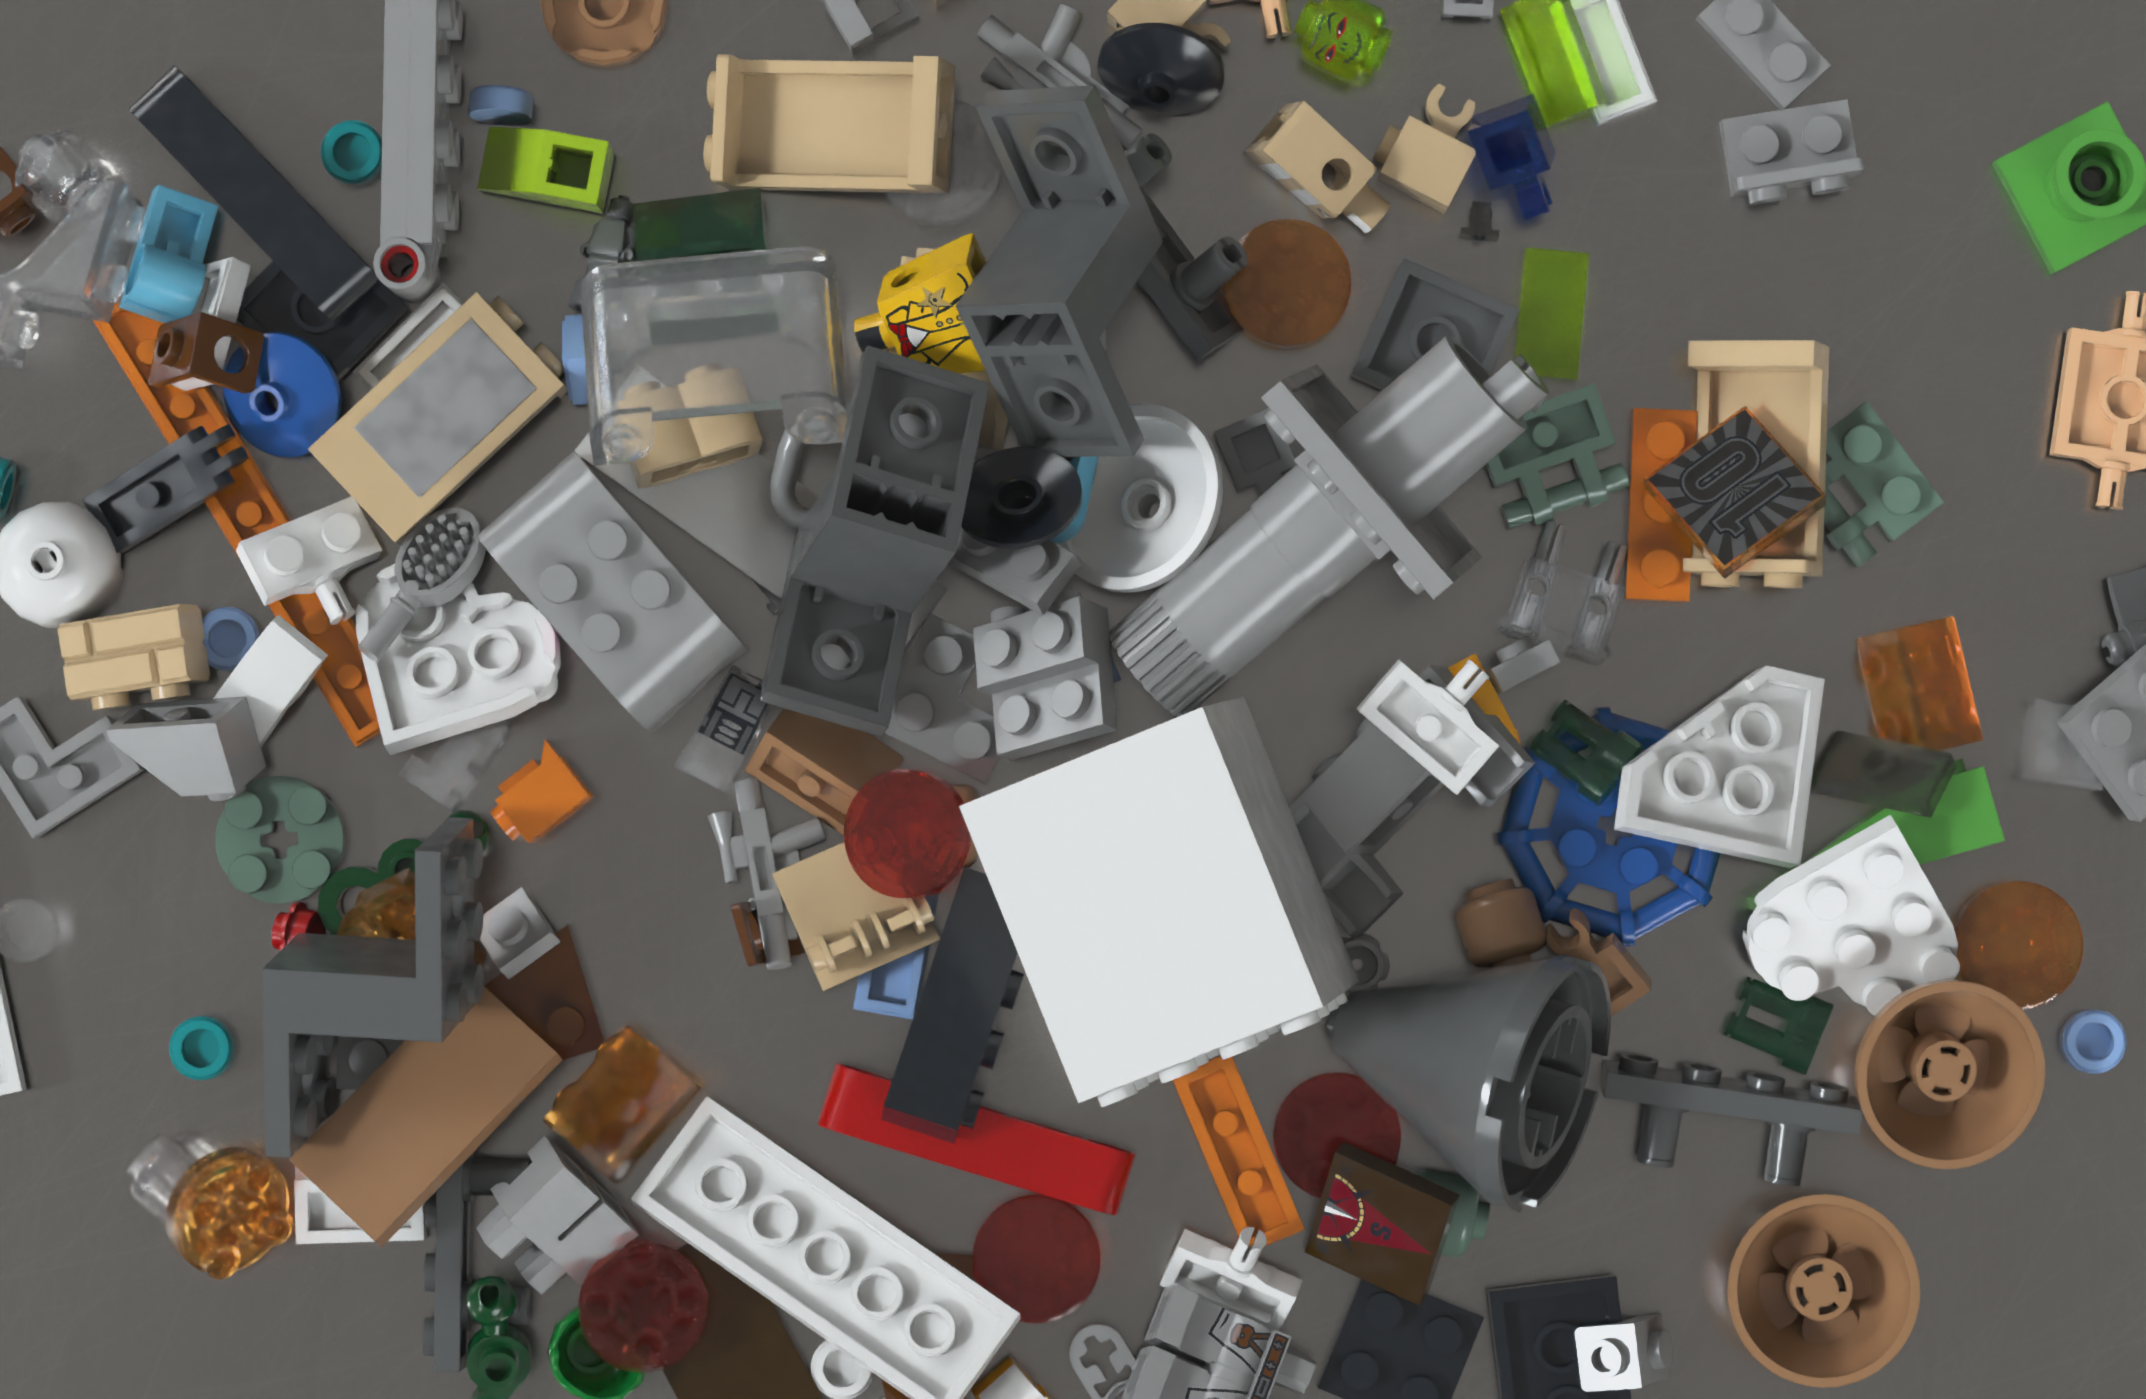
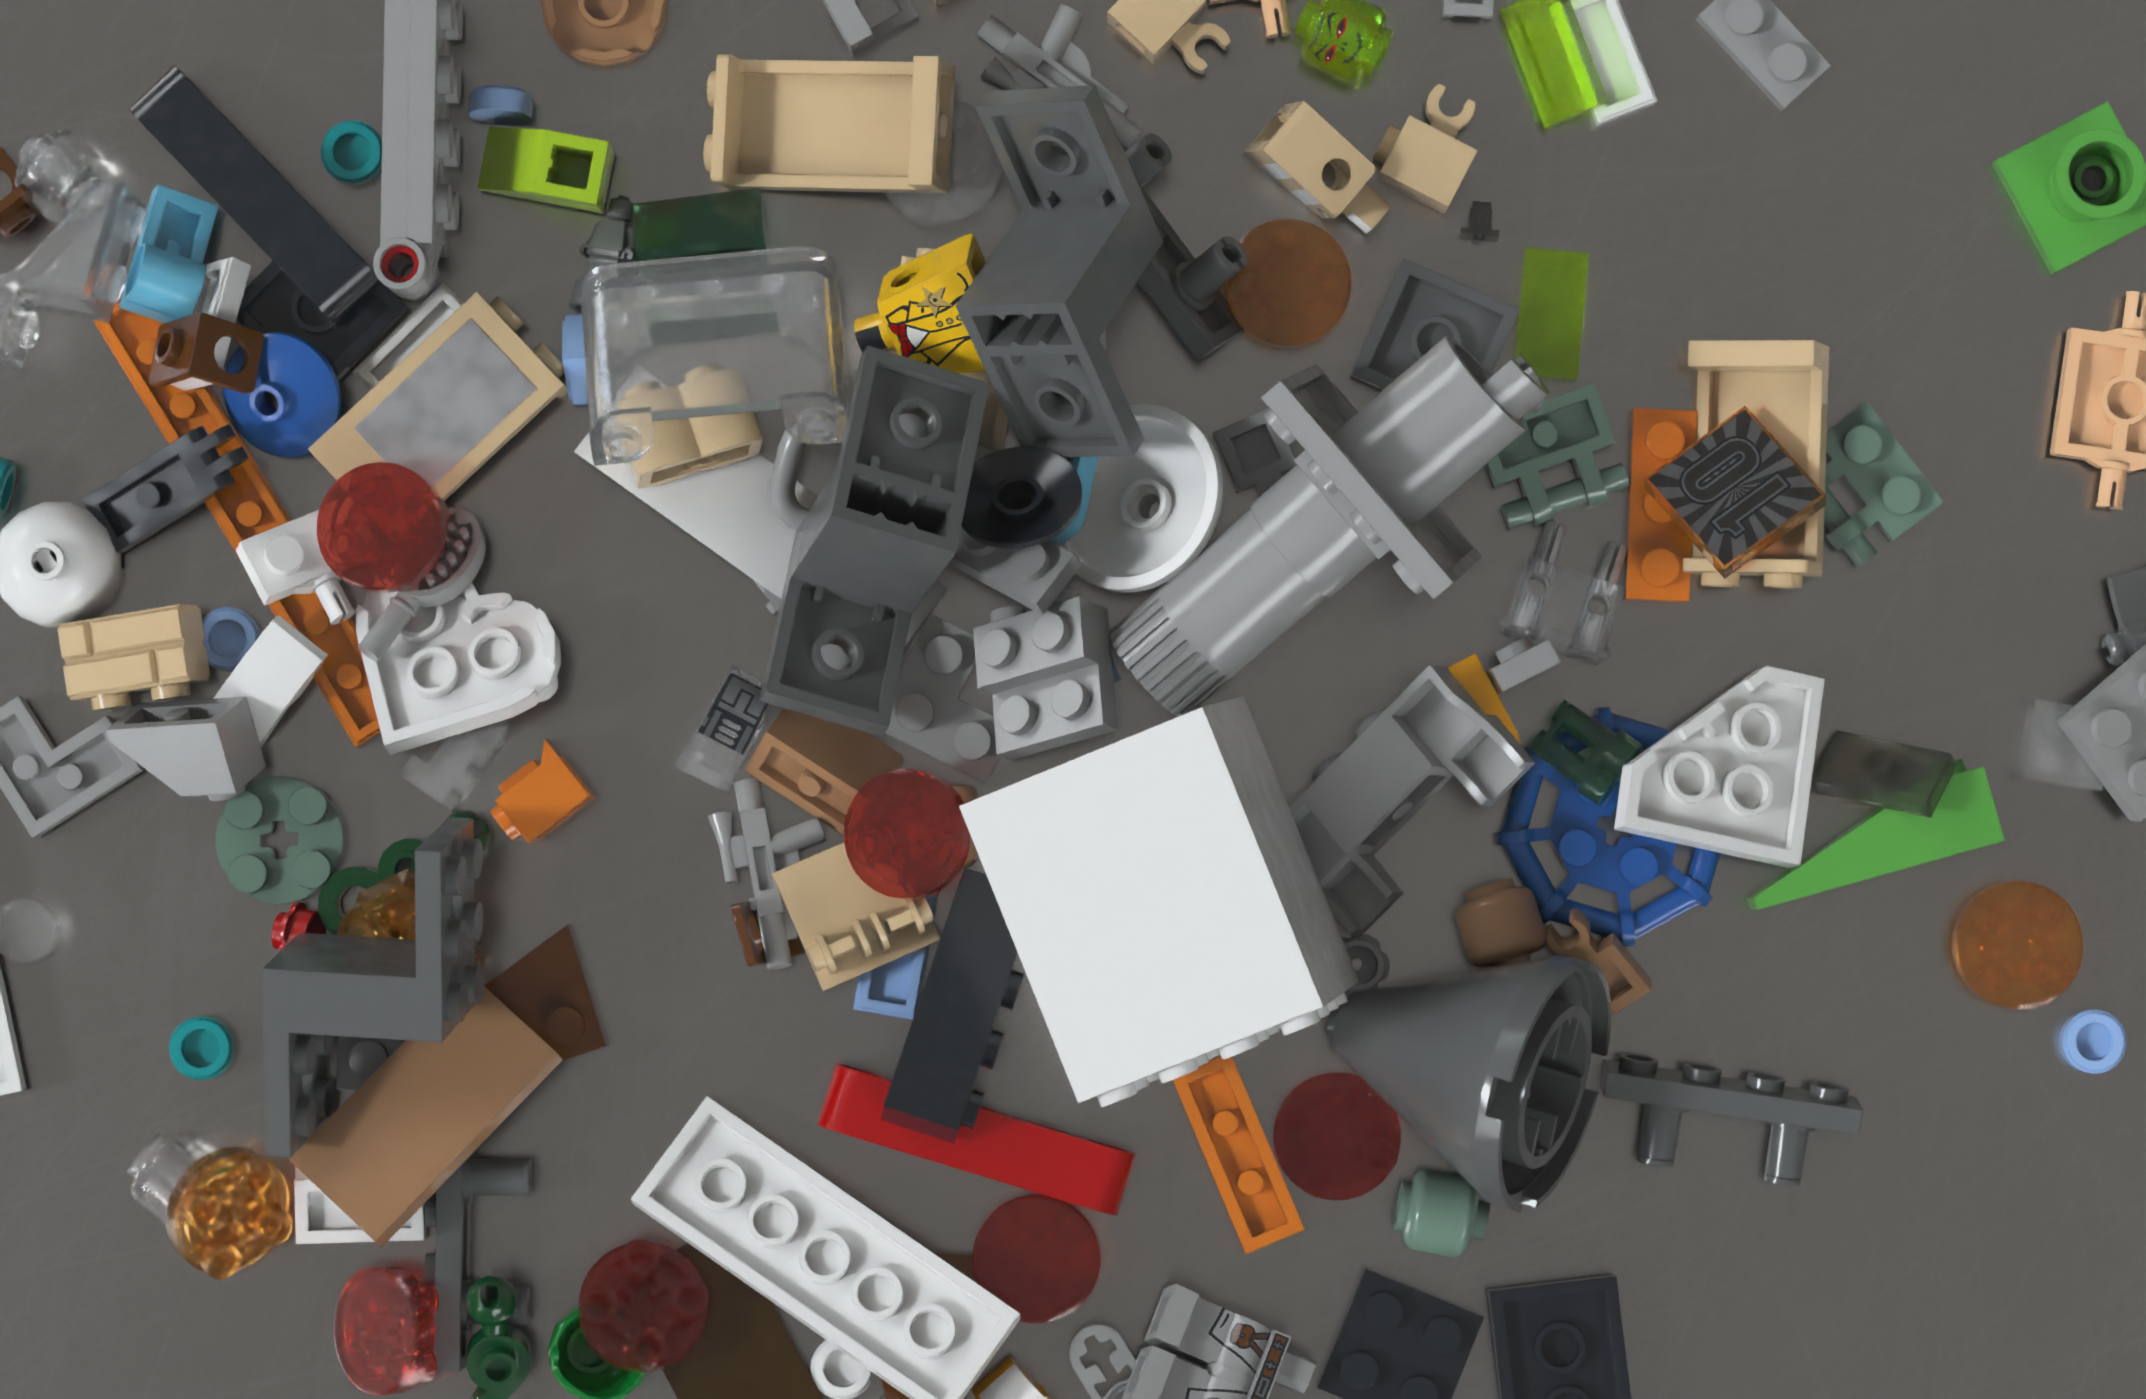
light grey hips [476,1135,639,1295] -> none
light grey brick [477,451,749,732] -> none
light grey plate [480,887,560,979] -> none
clear orange bracket [543,1026,701,1184] -> none
black dish [1097,22,1225,115] -> none
white plate [1159,1227,1303,1331] -> none
dark brown tile [1305,1141,1460,1306] -> none
white plate [1356,659,1499,795] -> none
clear blue brick [1468,94,1556,220] -> none
bracket [1575,1314,1674,1392] -> none
light grey bracket [1719,99,1864,205] -> none
clear green piece [1724,976,1834,1075] -> none
medium nougat piece [1727,1194,1920,1388] -> none
white plate [1742,815,1960,1015] -> none
medium nougat piece [1854,979,2045,1169] -> none
clear orange bracket [1857,616,1983,762] -> none
none -> clear red tile [317,462,449,593]
none -> clear red tile [334,1266,439,1396]

